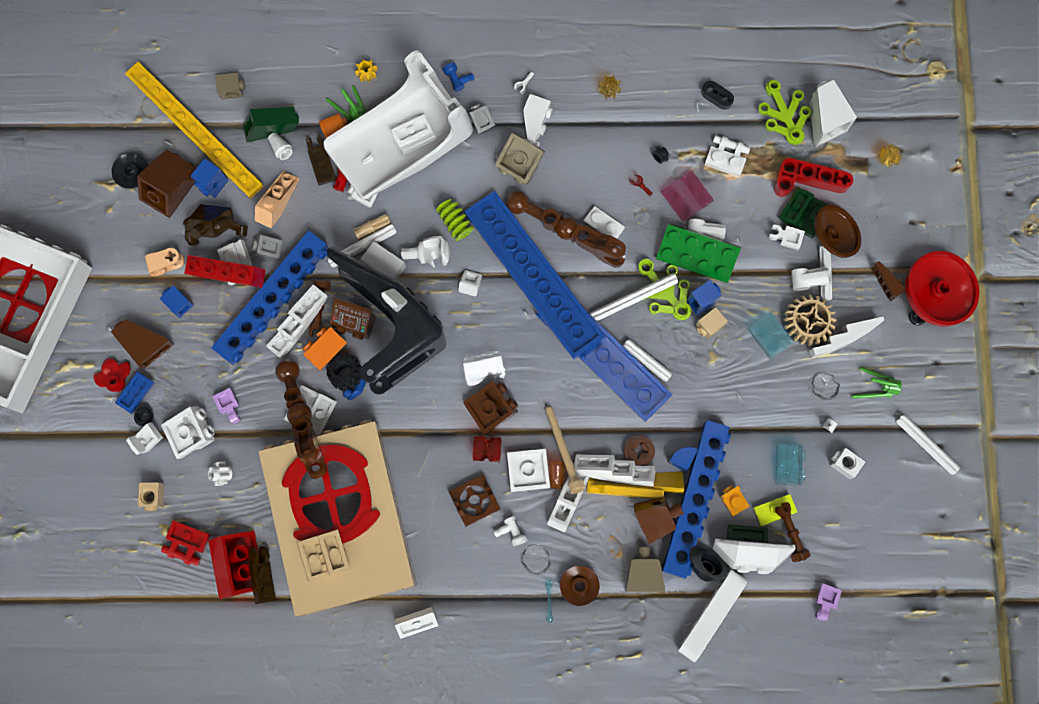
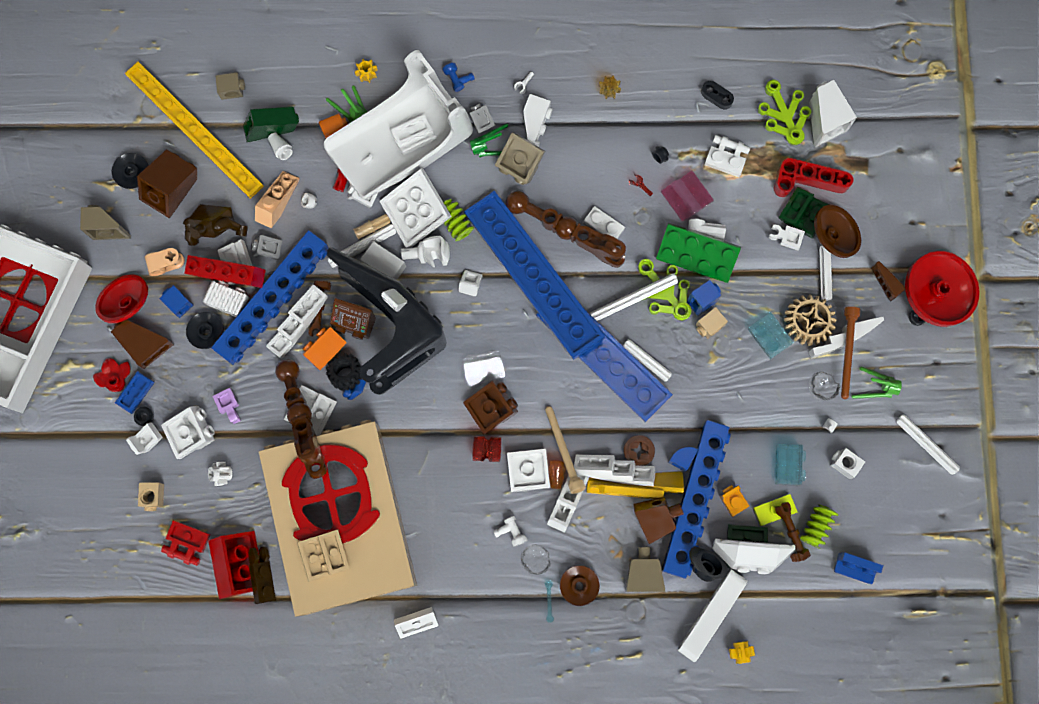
blue brick [191,158,228,198] -> none
dark brown hinge [305,133,336,186] -> none
reddish brown piece [449,474,501,527] -> none
white piece [791,267,831,291] -> none
lavender plate [815,583,842,621] -> none
clear yellow gear [878,144,902,167] -> none
none -> dark tan slope [80,205,131,240]
none -> red dish [95,274,148,323]
none -> black dish [186,312,224,349]
none -> white brick [202,281,250,317]
none -> white hinge [301,193,317,209]
none -> white plate [379,169,452,248]
none -> green plant [470,124,508,157]
none -> yellow gear [729,641,755,664]
none -> lime piece [800,504,839,549]
none -> blue bracket [834,552,884,584]
none -> dark orange piece [841,307,860,399]

